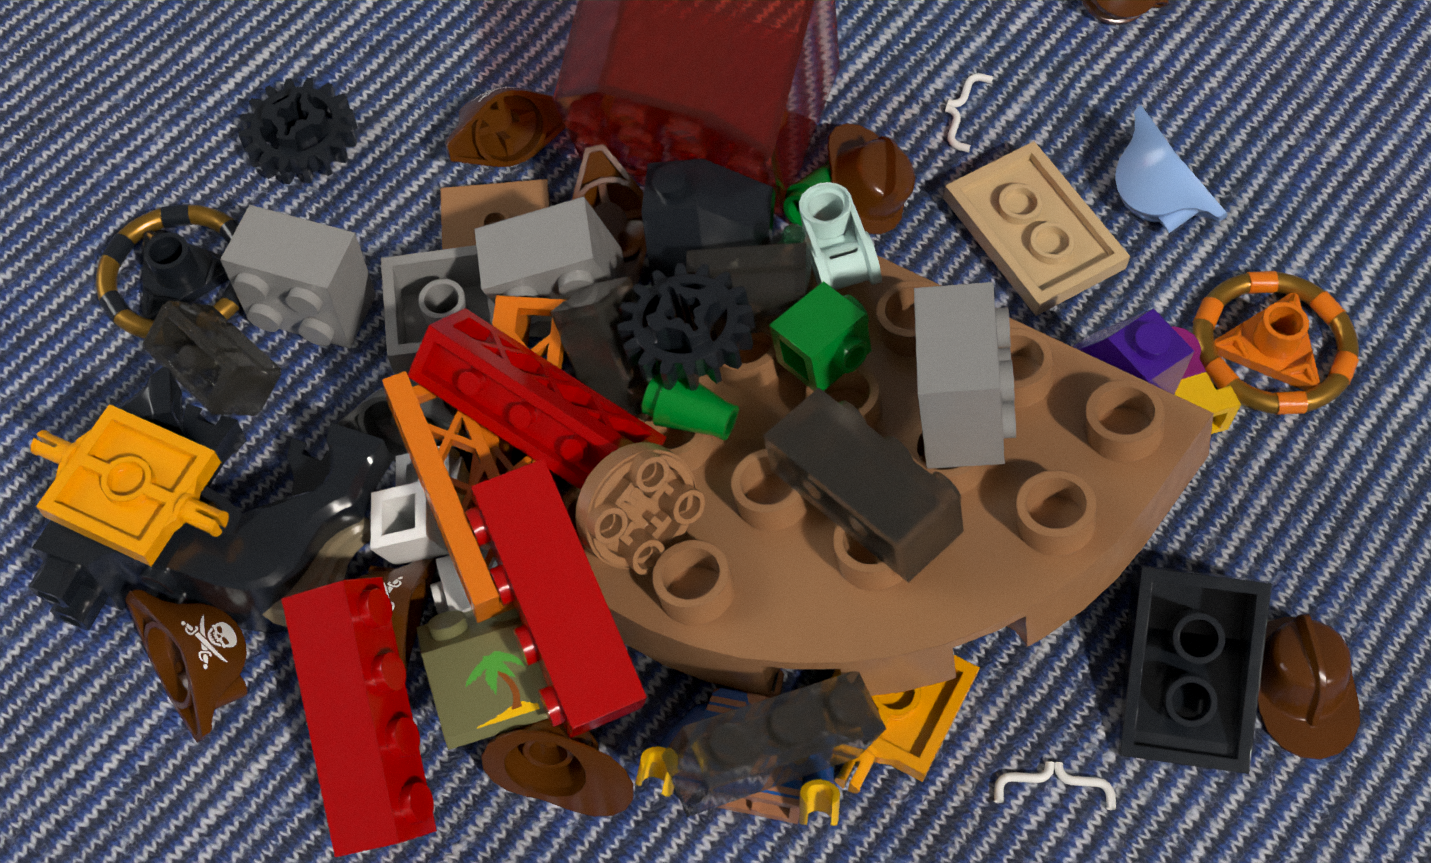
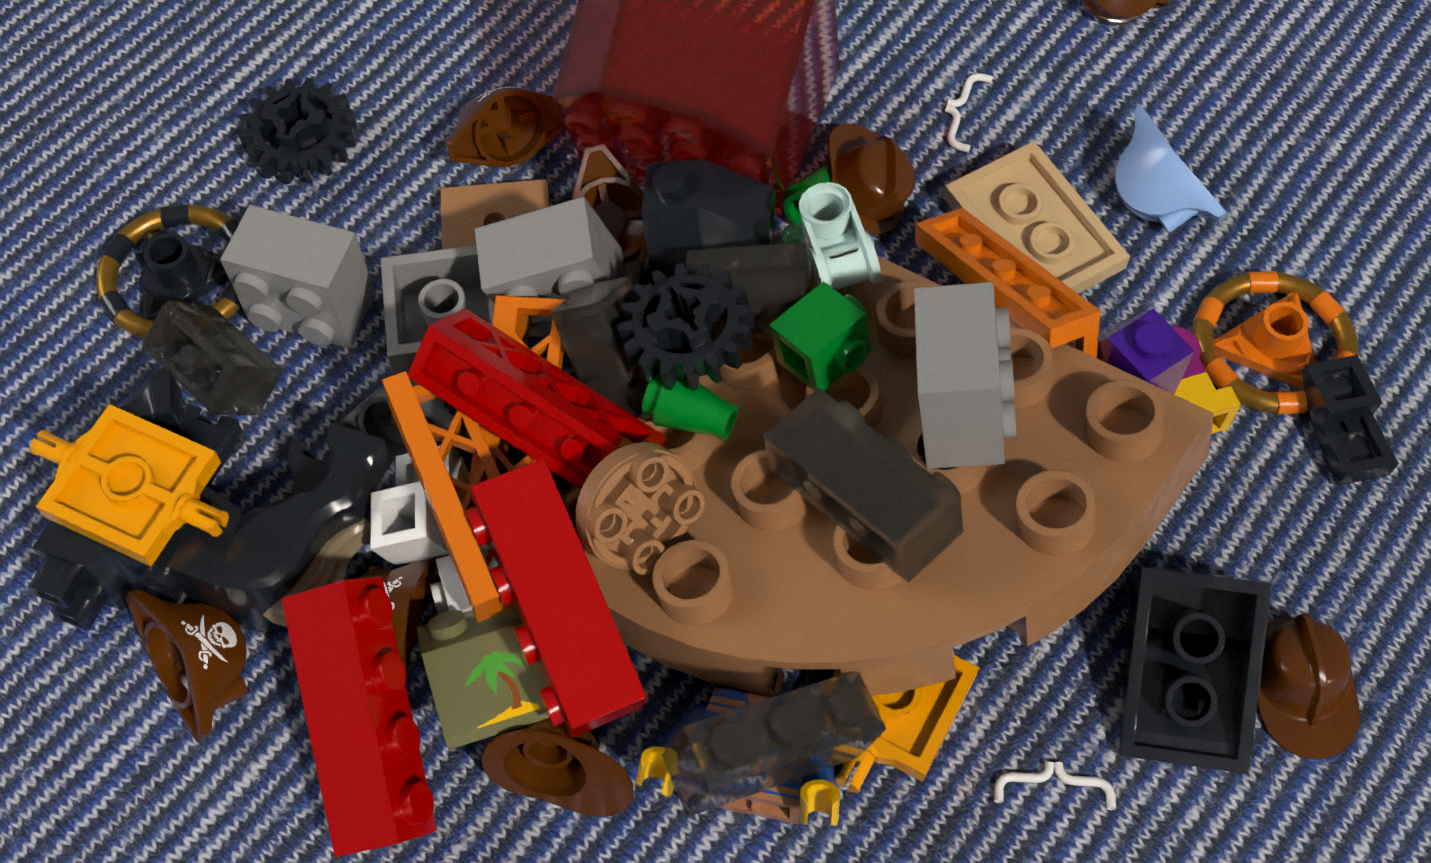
none -> orange fence [915,208,1101,358]
none -> black slope [1302,355,1399,486]

